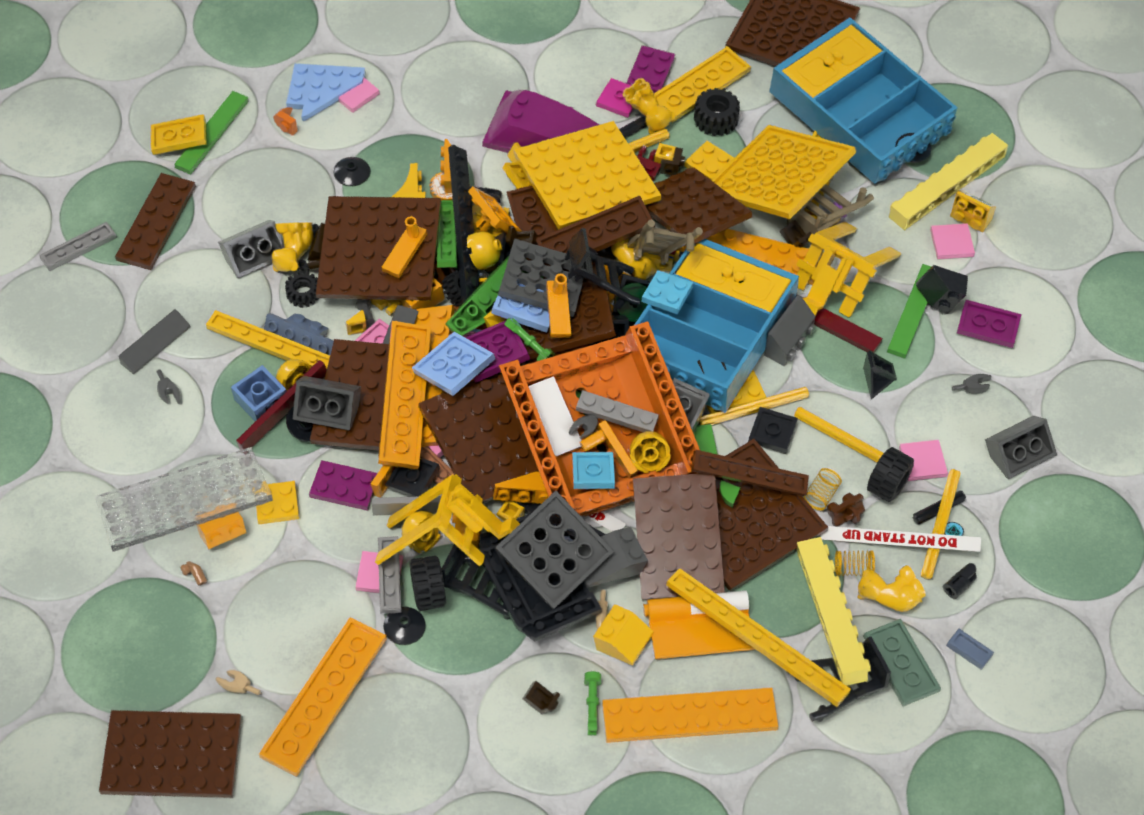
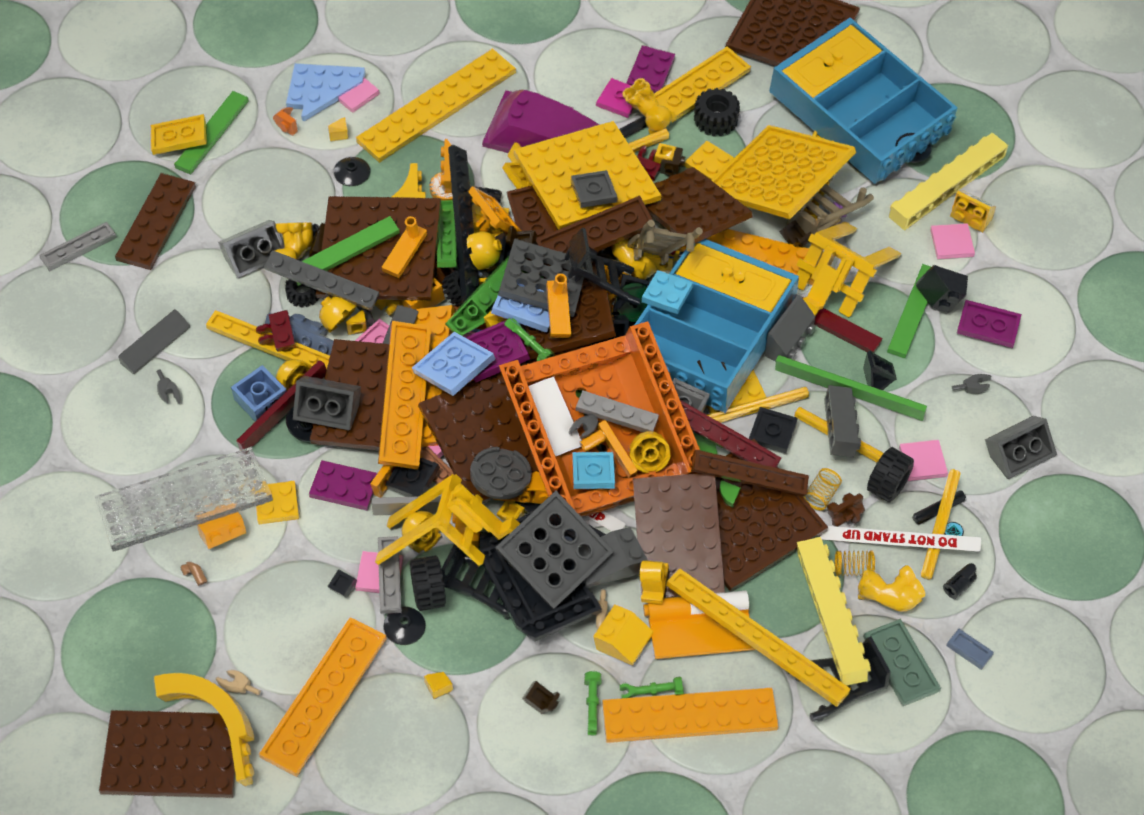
none -> yellow arch [154,673,255,786]
none -> dark red hinge [256,310,296,352]
none -> dark grey plate [264,250,379,311]
none -> bright green tile [296,216,400,286]
none -> yellow cylinder [319,296,357,333]
none -> black plate [327,569,357,598]
none -> yellow slope [328,117,348,141]
none -> yellow plate [356,48,516,163]
none -> yellow slope [424,672,453,699]
none -> dark grey tile [470,447,531,500]
none -> dark grey plate [571,170,617,208]
none -> bright green piece [620,677,684,698]
none -> yellow pin [640,560,669,604]
none -> dark red tile [680,400,782,468]
none -> bright green tile [775,355,927,421]
none -> dark grey brick [824,385,861,458]

